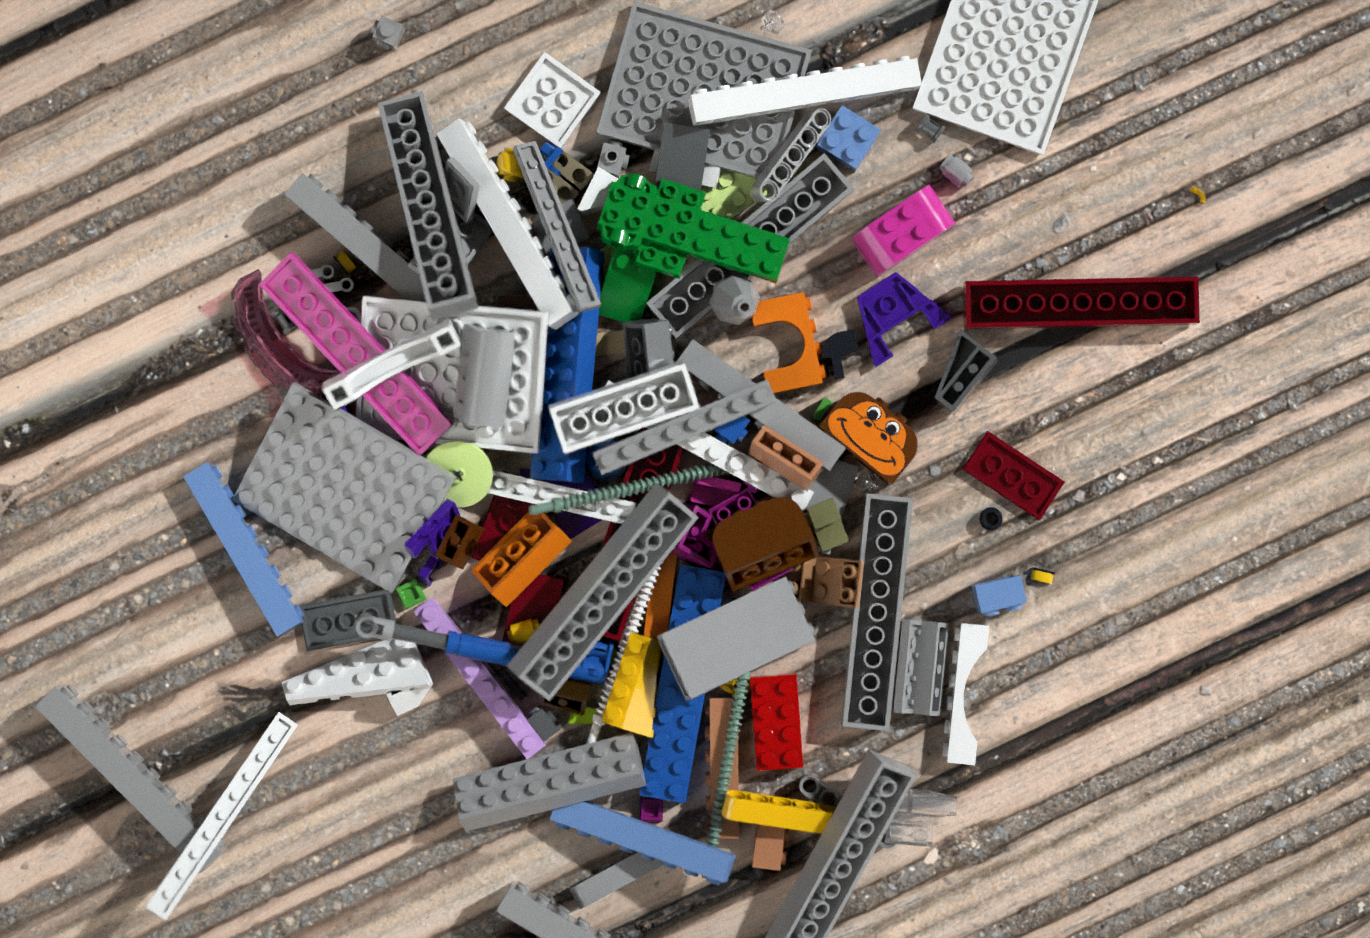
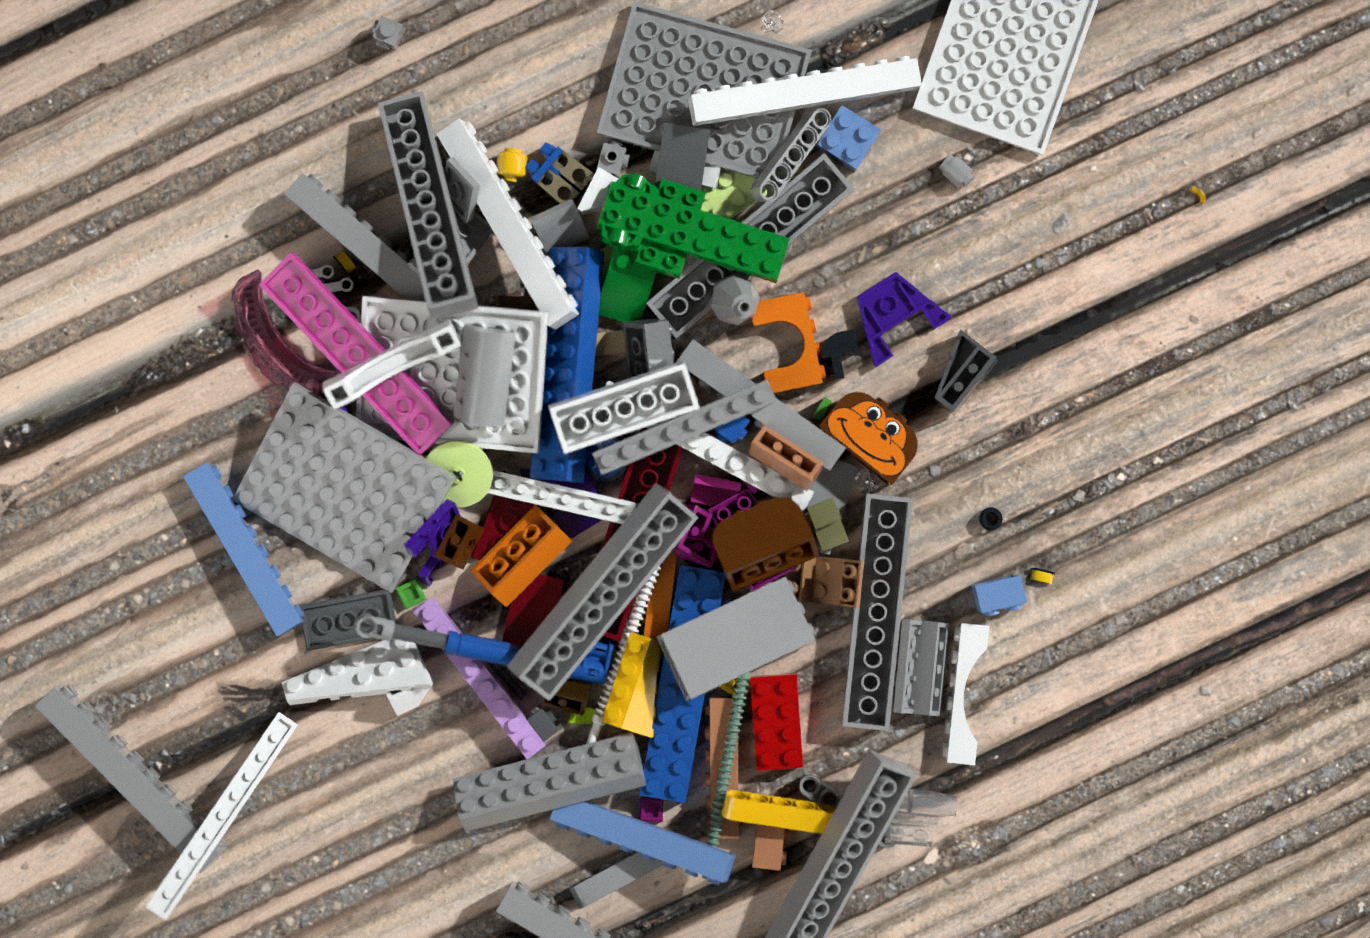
dark grey bush [272,308,298,335] -> none
white plate [504,52,601,148] -> none
yellow brick [507,619,540,645] -> none
light grey tile [513,141,601,313] -> none
sand green hose [529,464,729,516] -> none
dark pink brick [851,185,956,278] -> none
dark grey bush [915,114,945,143] -> none
dark red tile [962,431,1065,521] -> none
dark red brick [963,276,1200,330] -> none

